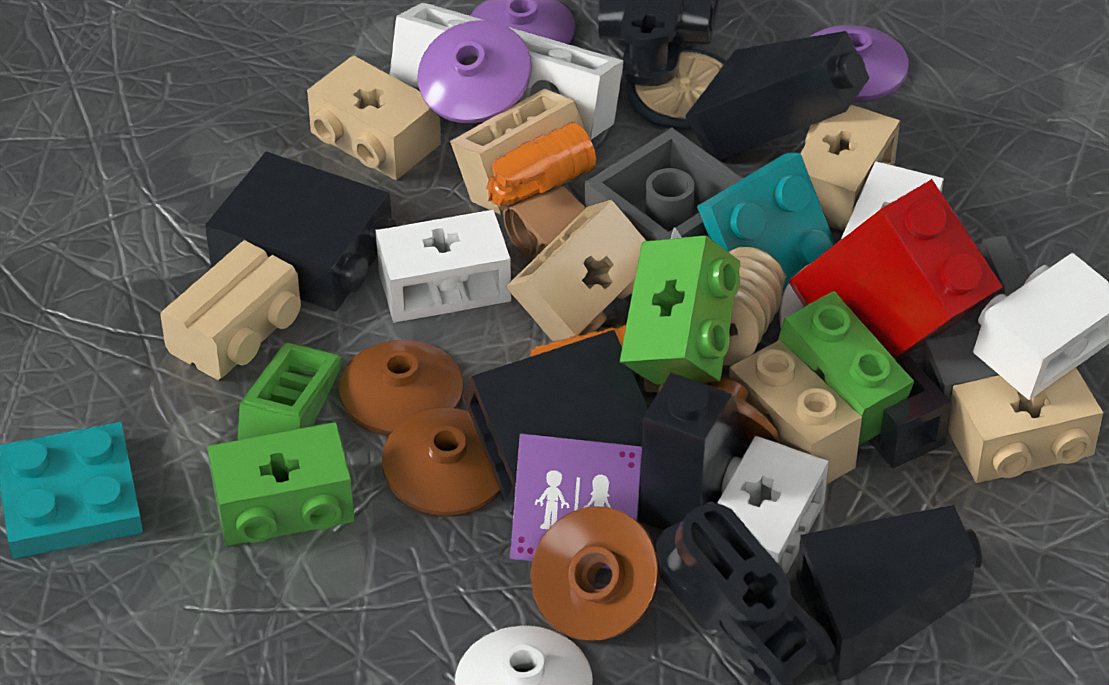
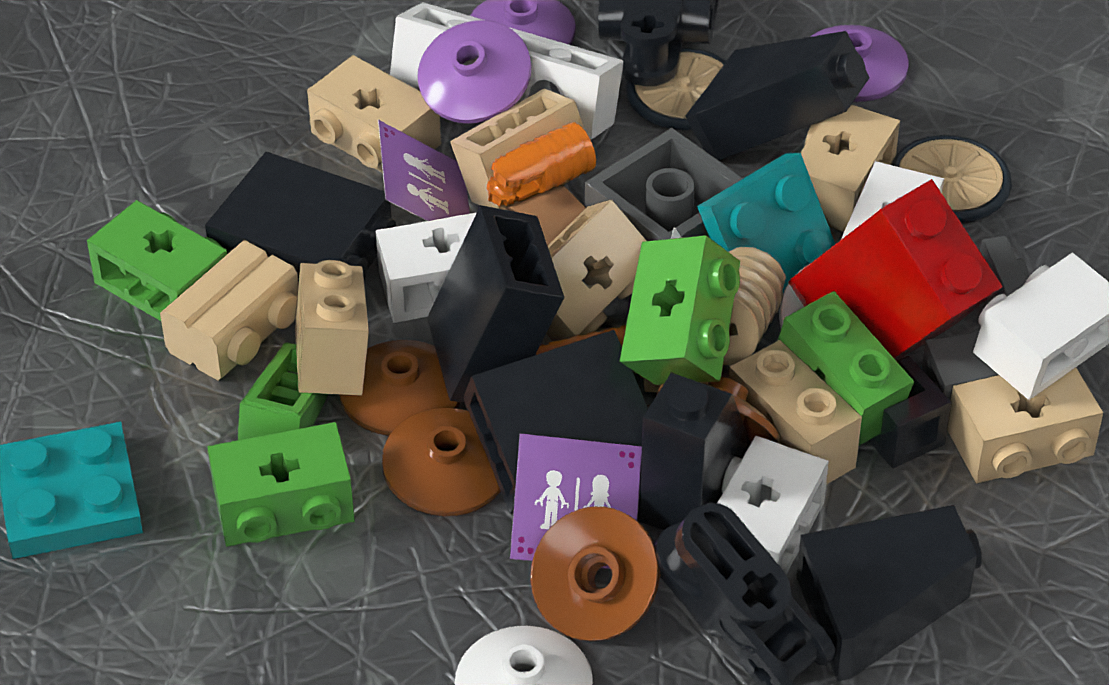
none -> bright green brick [87,200,227,321]
none -> tan brick [295,260,369,395]
none -> medium lavender sticker [378,120,470,221]
none -> black brick [427,205,565,404]
none -> tan wheel [891,135,1012,223]

